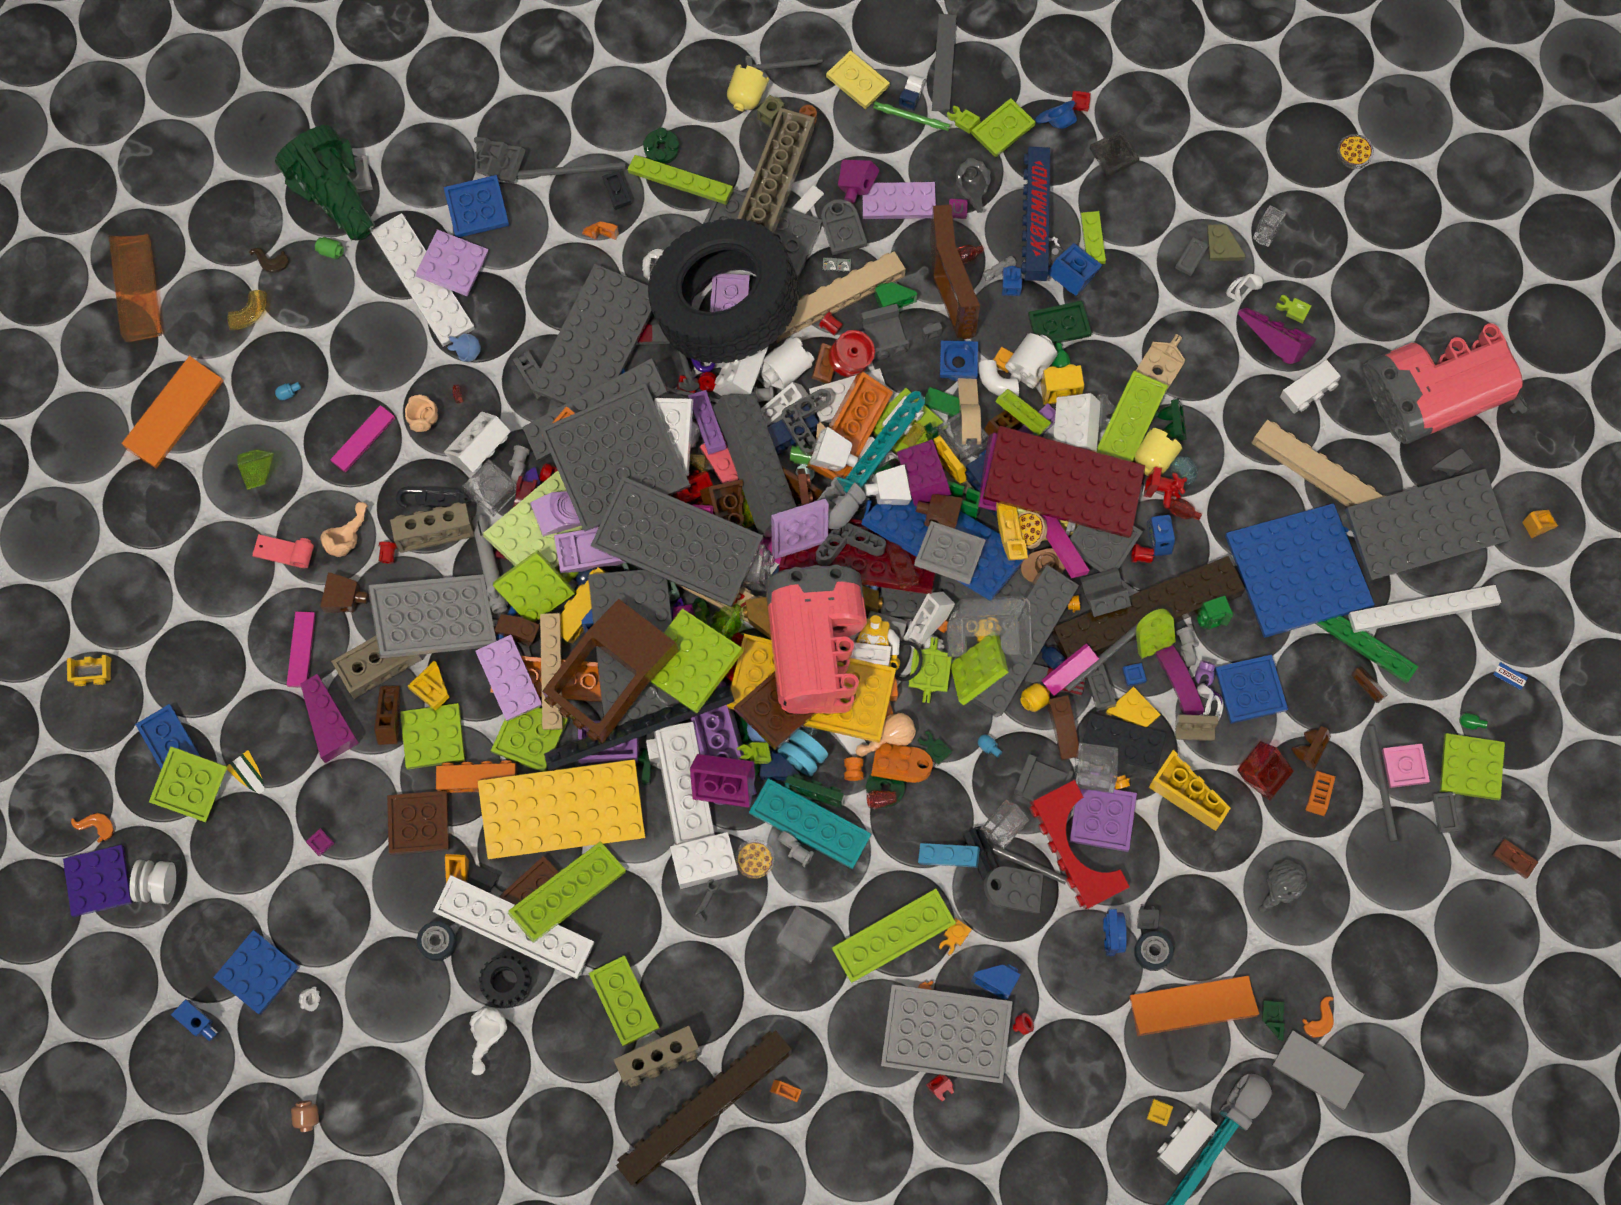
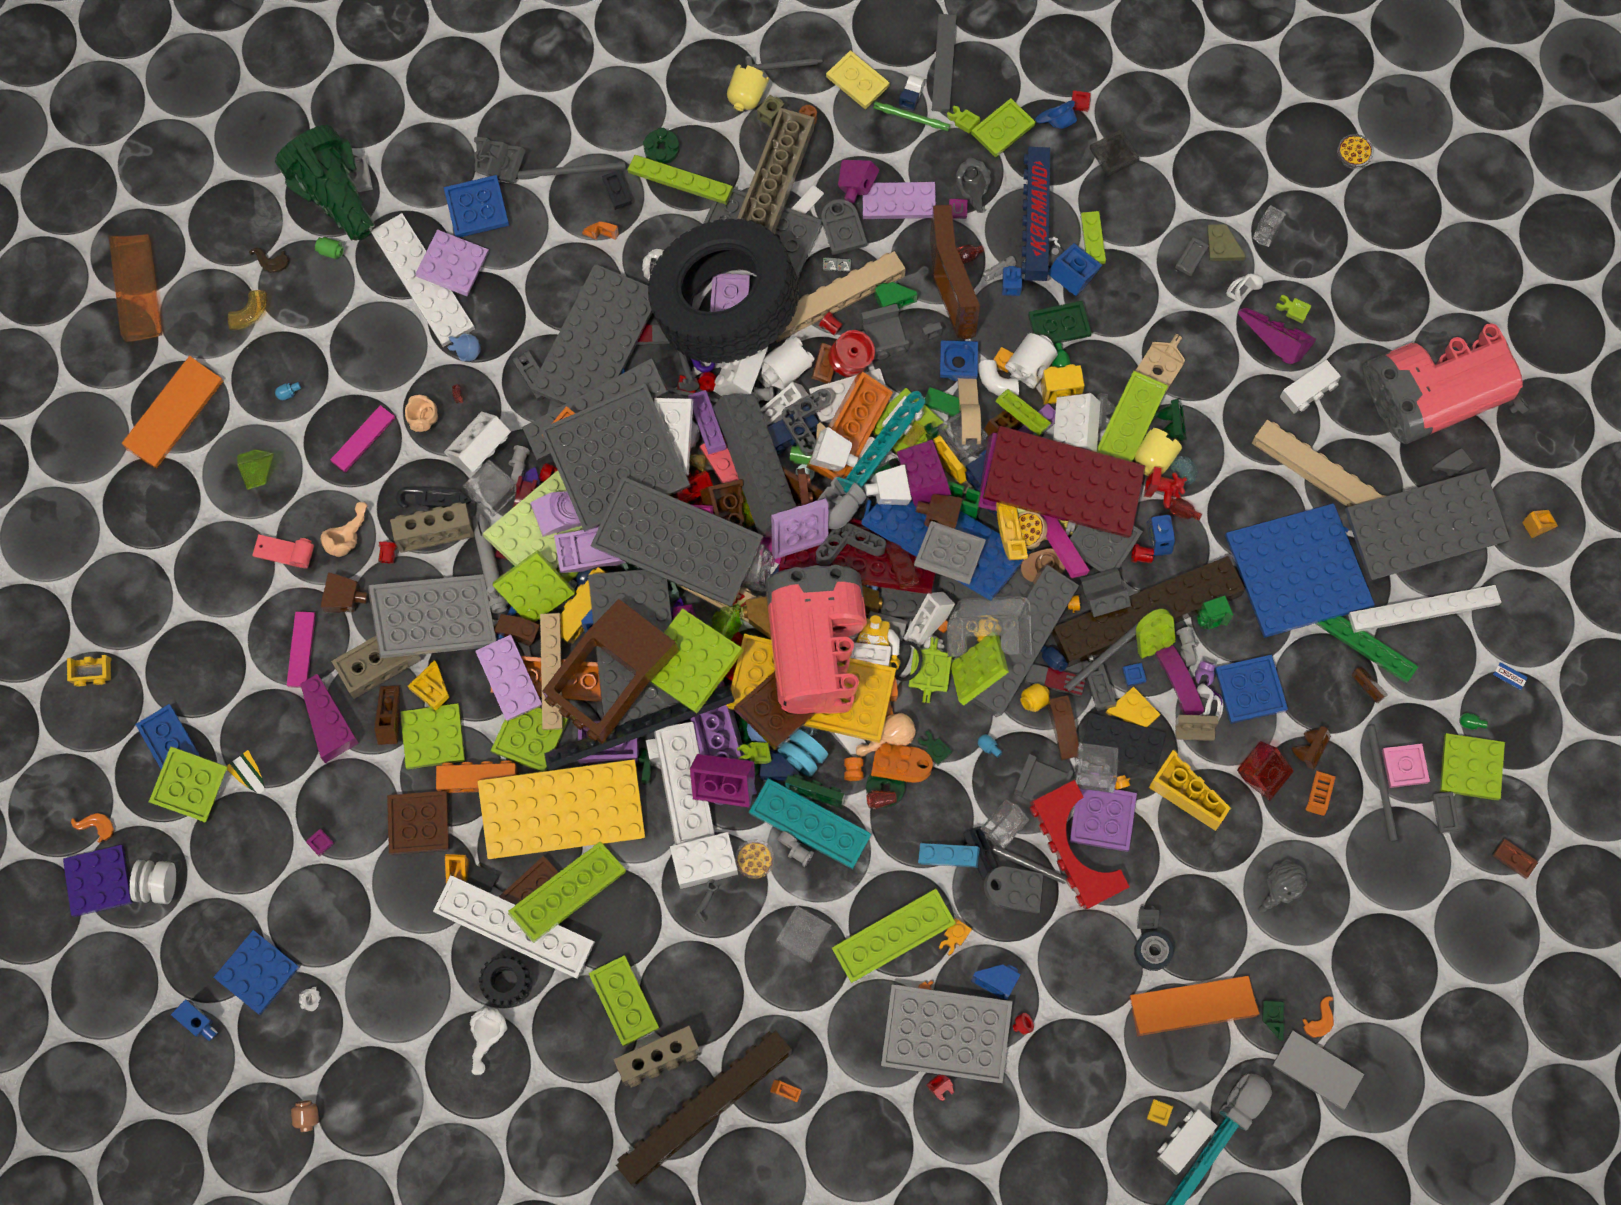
wheel [417,921,456,961] -> none
dark green slope [693,597,710,626] -> none
tile [1041,644,1099,696] -> none
blue piece [1103,909,1126,956] -> none

